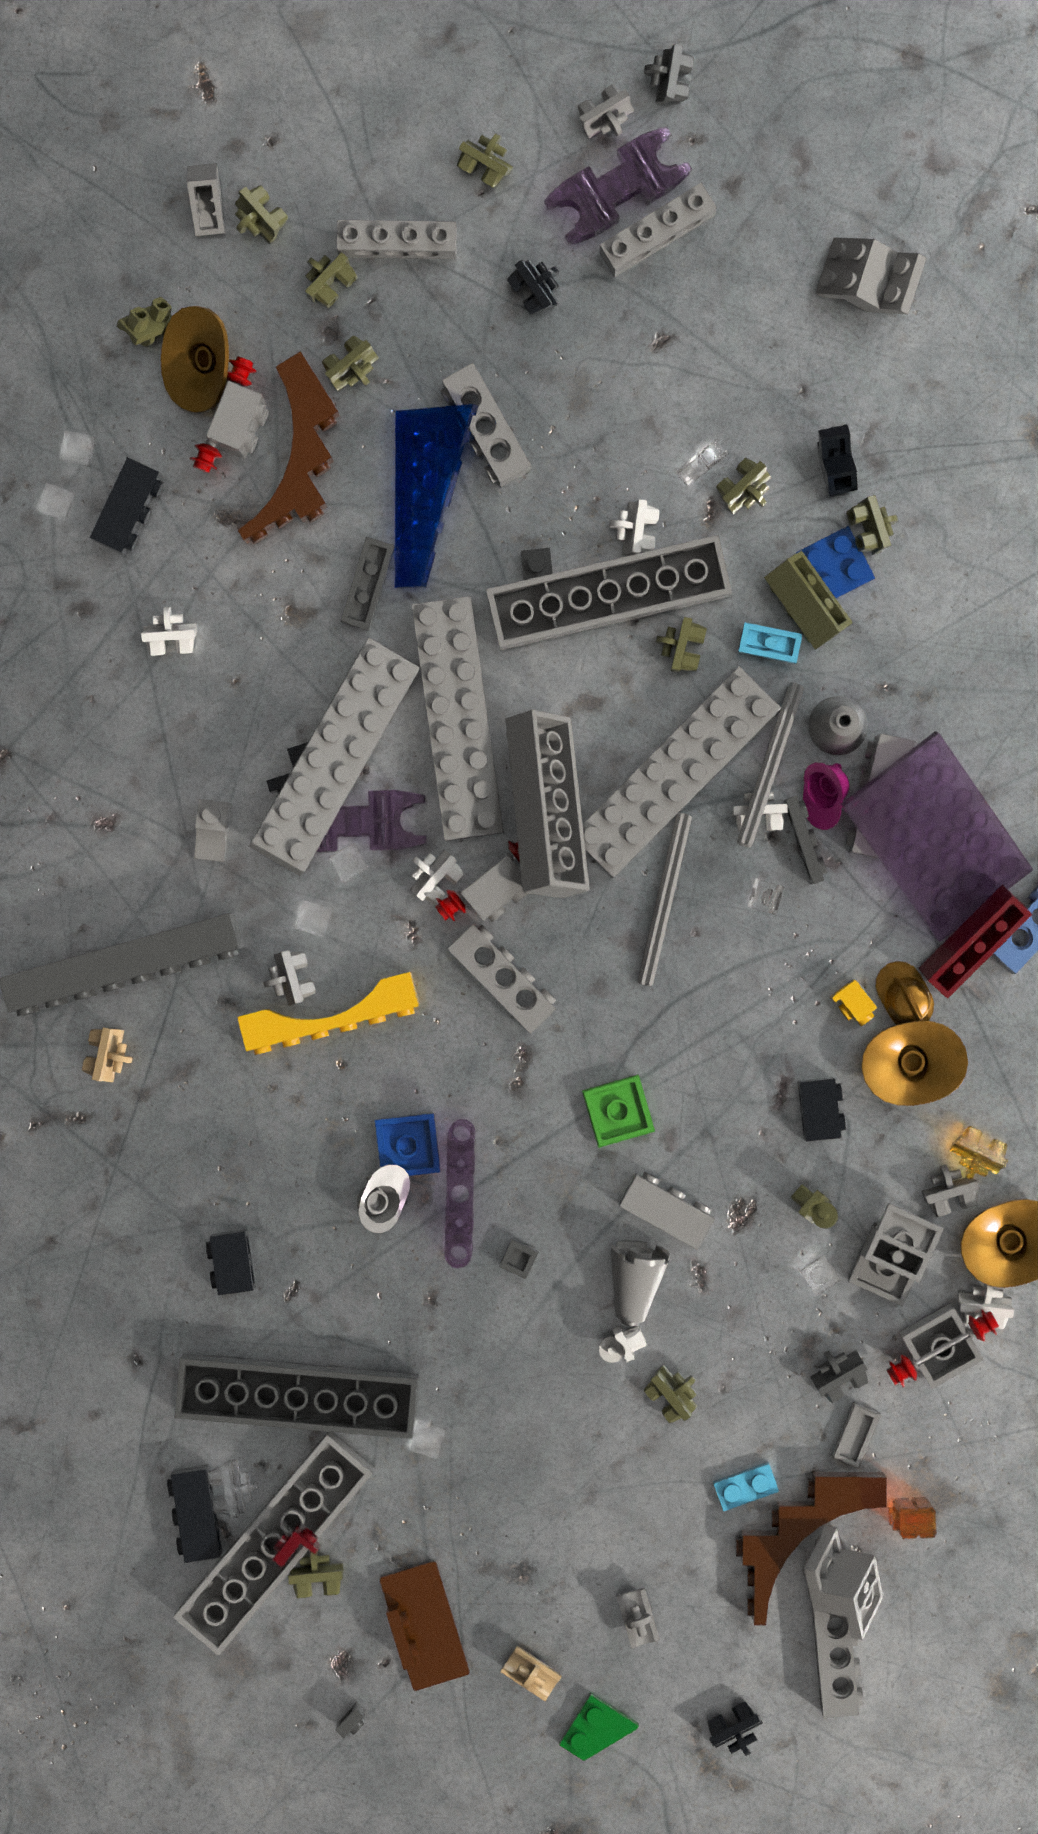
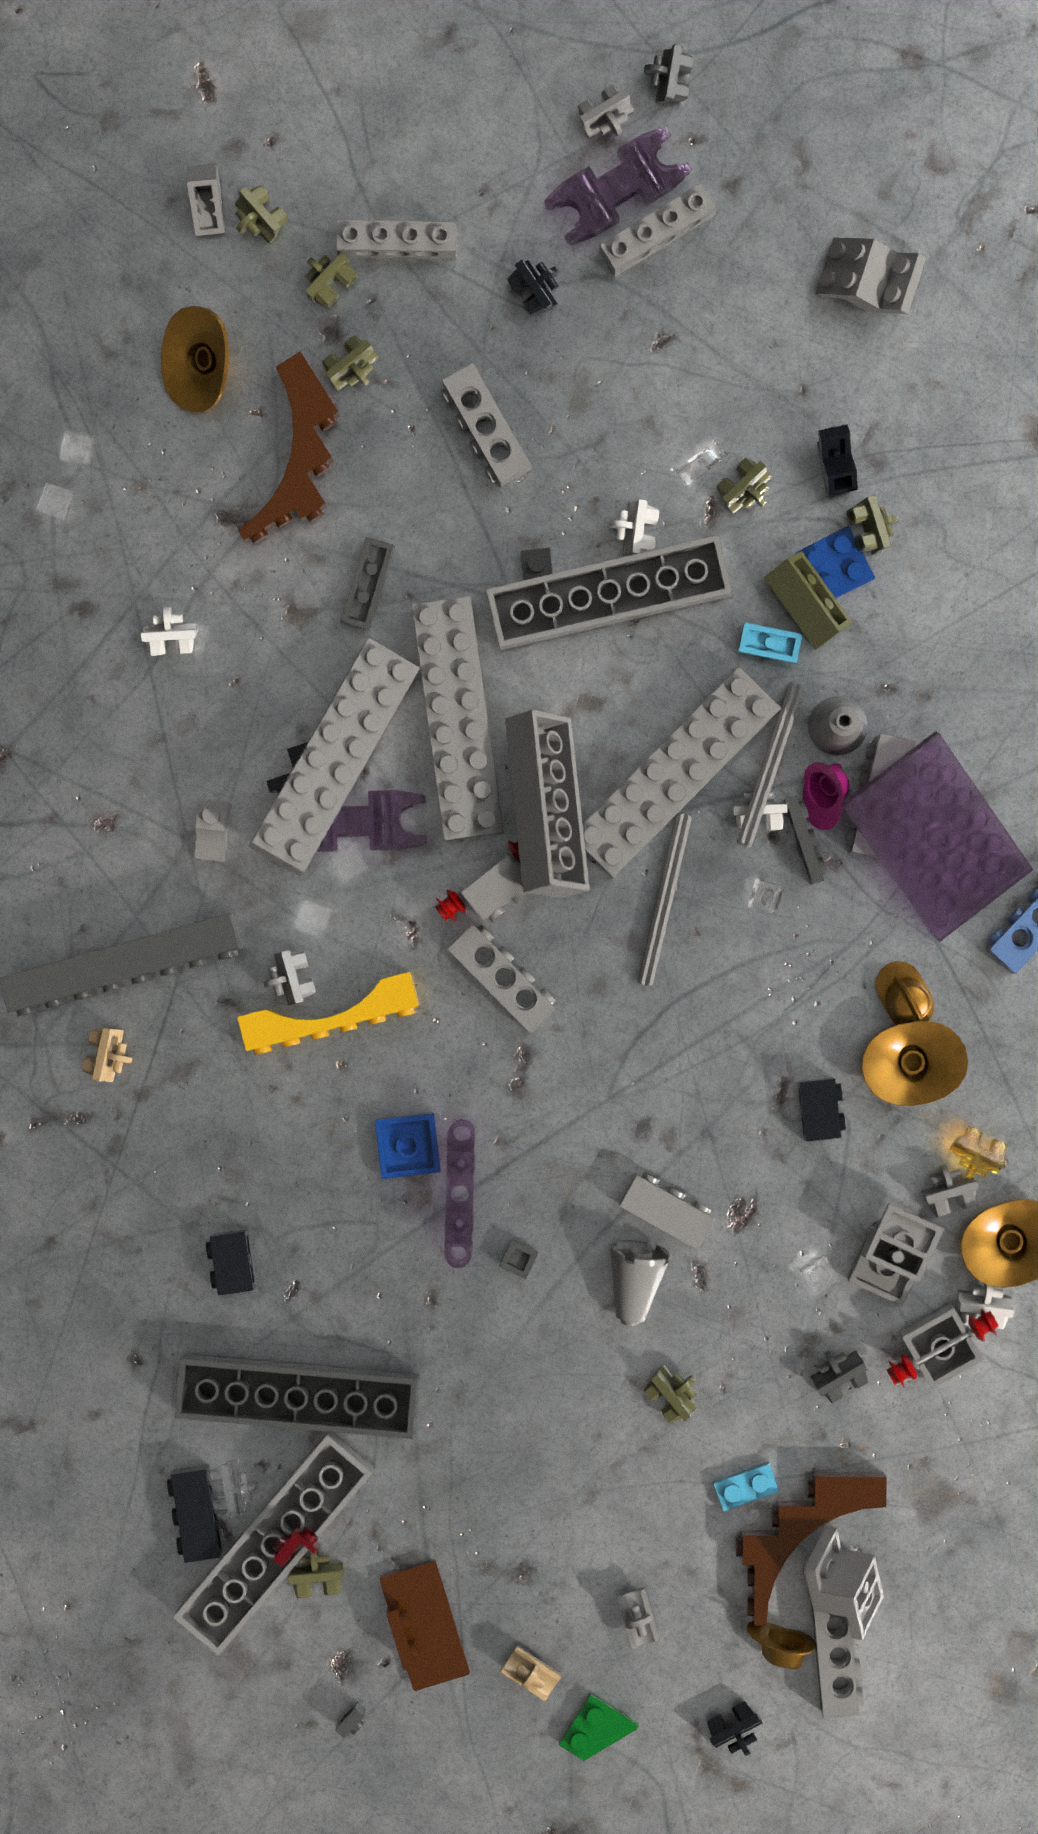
black brick [89,457,164,556] -> none
olive hips [117,297,172,346] -> none
light grey brick [189,356,269,473] -> none
light grey piece [357,1164,410,1233] -> none
clear blue wing [395,404,478,589] -> none
clear plate [409,1421,446,1459] -> none
white hips [410,849,464,905] -> none
olive hips [457,133,514,188] -> none
bright green plate [582,1074,655,1148] -> none
white hips [599,1325,647,1363] -> none
olive hips [655,617,707,673] -> none
olive hips [791,1184,838,1229] -> none
yellow brick [829,979,877,1026] -> none
light grey tile [831,1402,881,1469] -> none
clear orange brick [888,1497,936,1539] -> none
dark red brick [918,884,1033,999] -> none
none -> pearl gold piece [746,1621,816,1669]

